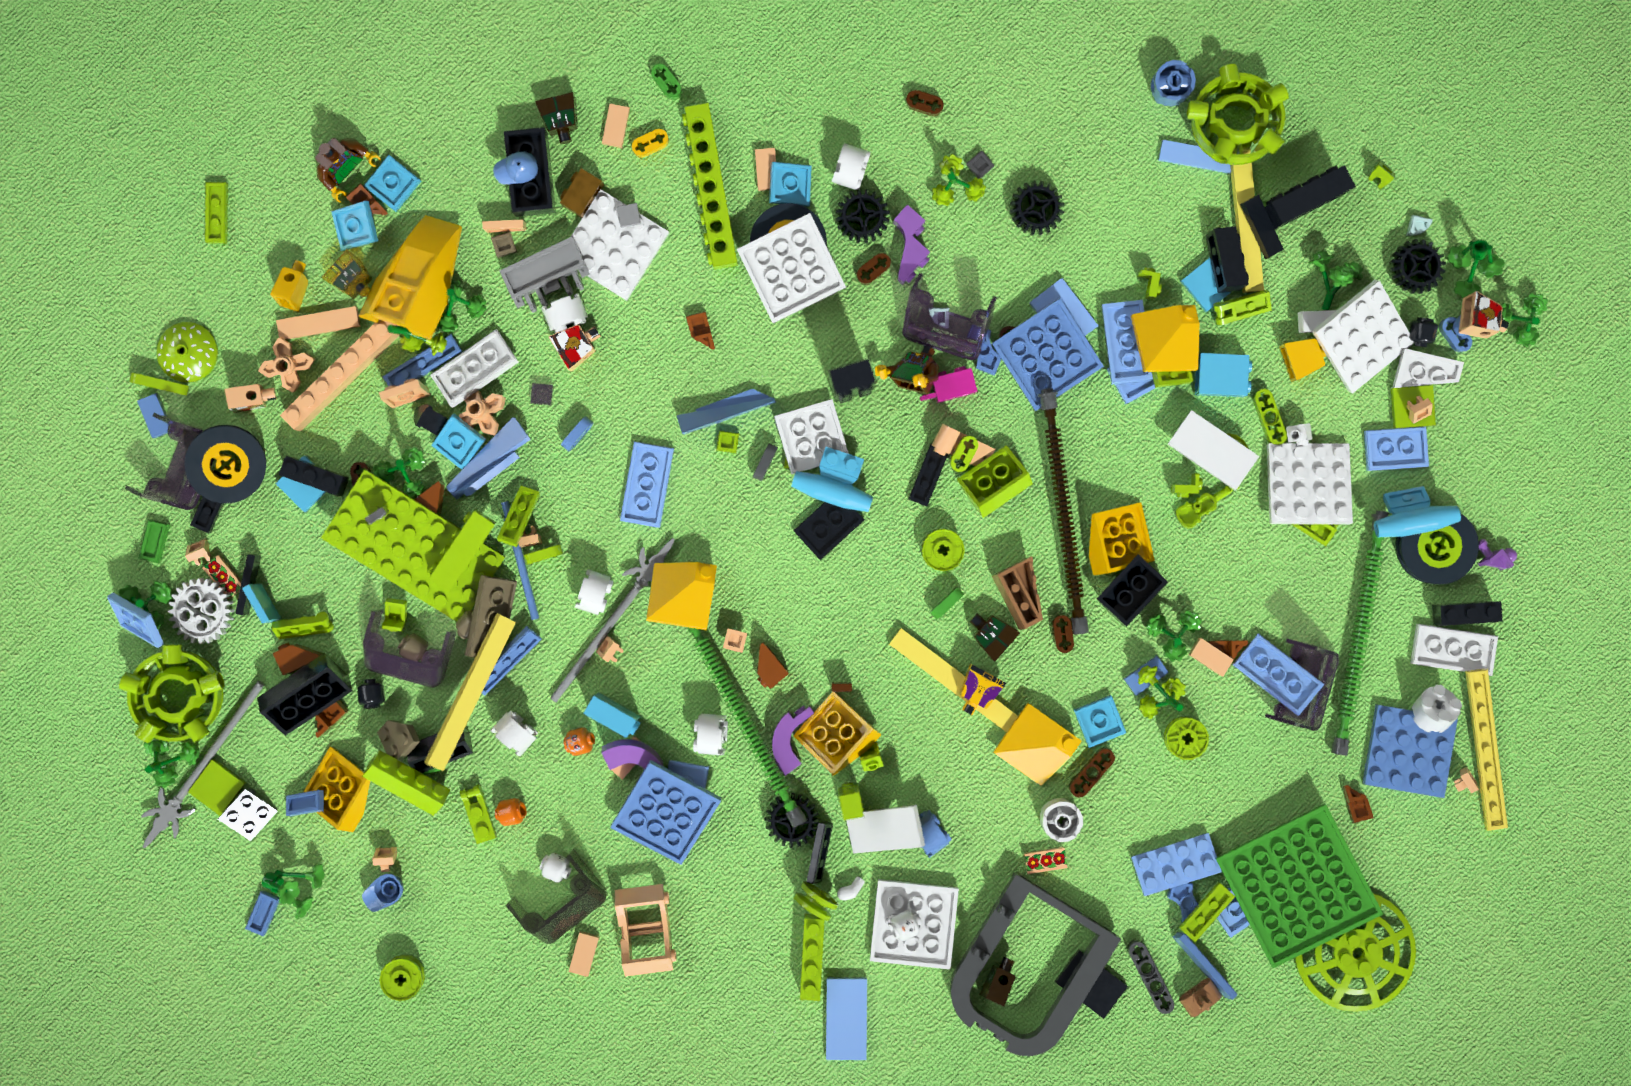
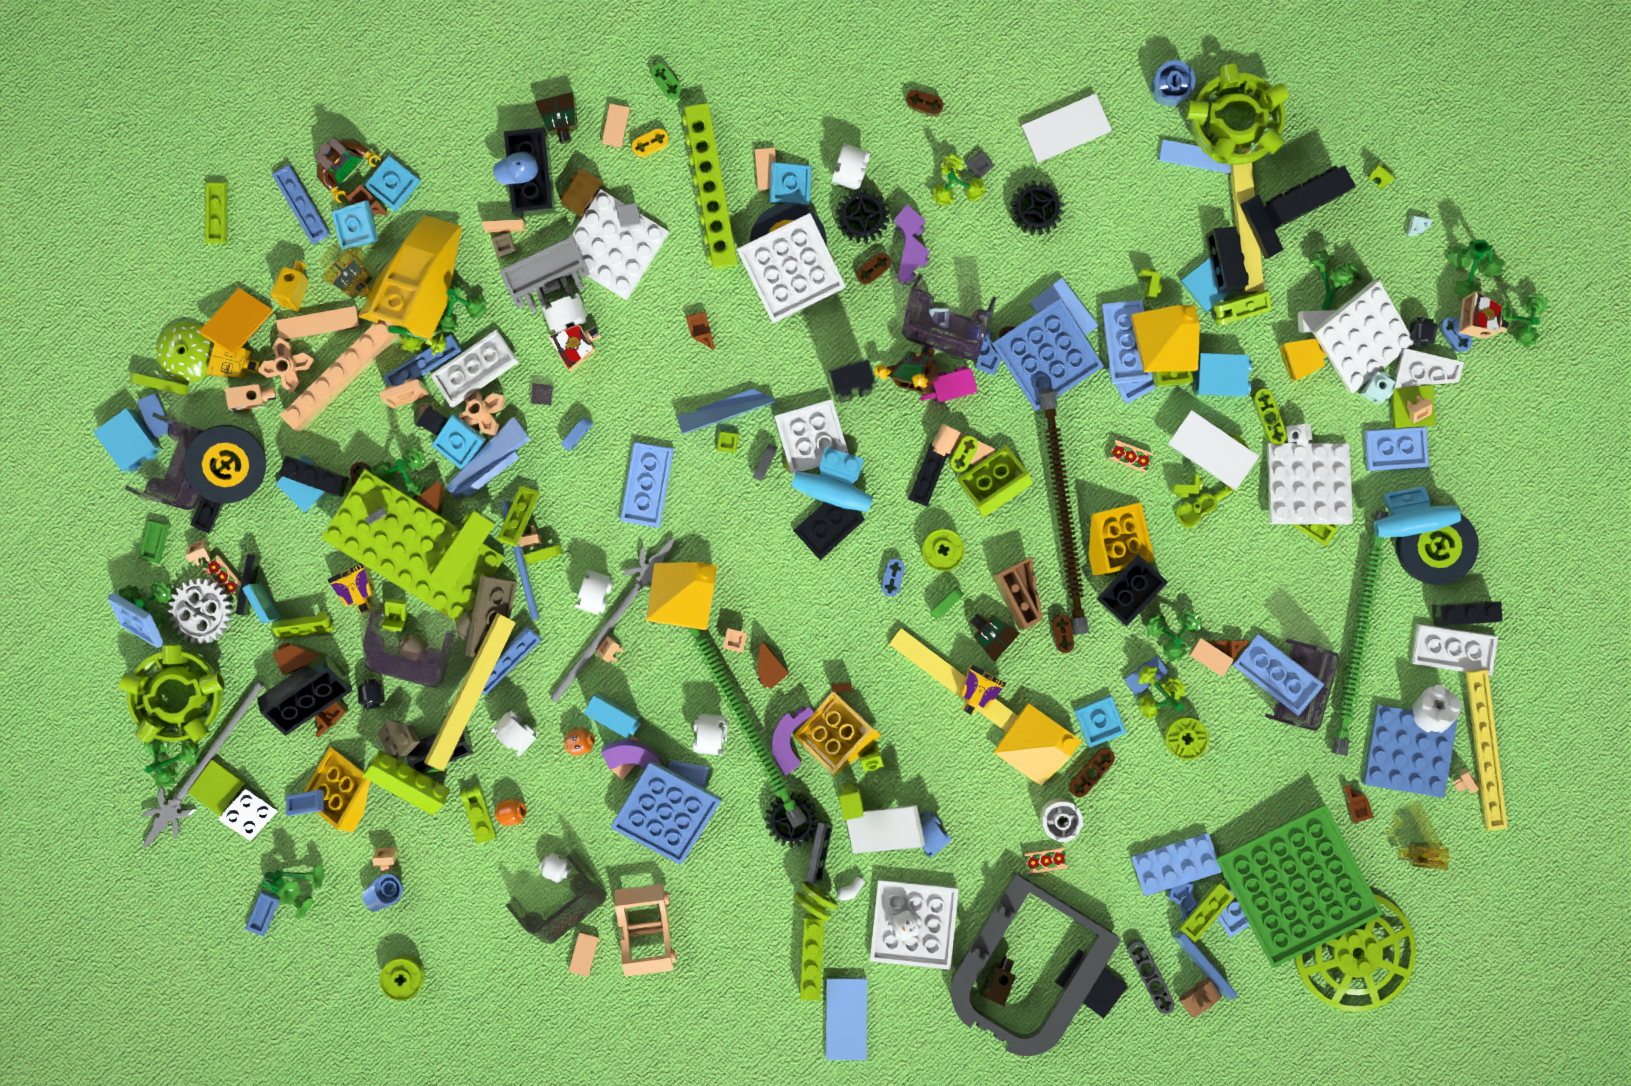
black gear [1389,239,1446,294] -> none
medium lavender piece [1477,539,1517,570] -> none
none -> medium azure brick [94,408,162,473]
none -> light orange tile [200,288,273,356]
none -> yellow torso [206,343,260,379]
none -> medium blue tile [272,164,331,245]
none -> torso [327,563,376,614]
none -> medium blue beam [881,559,905,596]
none -> white tile [1021,93,1112,164]
none -> tile [1108,440,1153,473]
none -> light aqua brick [1360,371,1395,404]
none -> clear yellow torso [1398,842,1449,870]

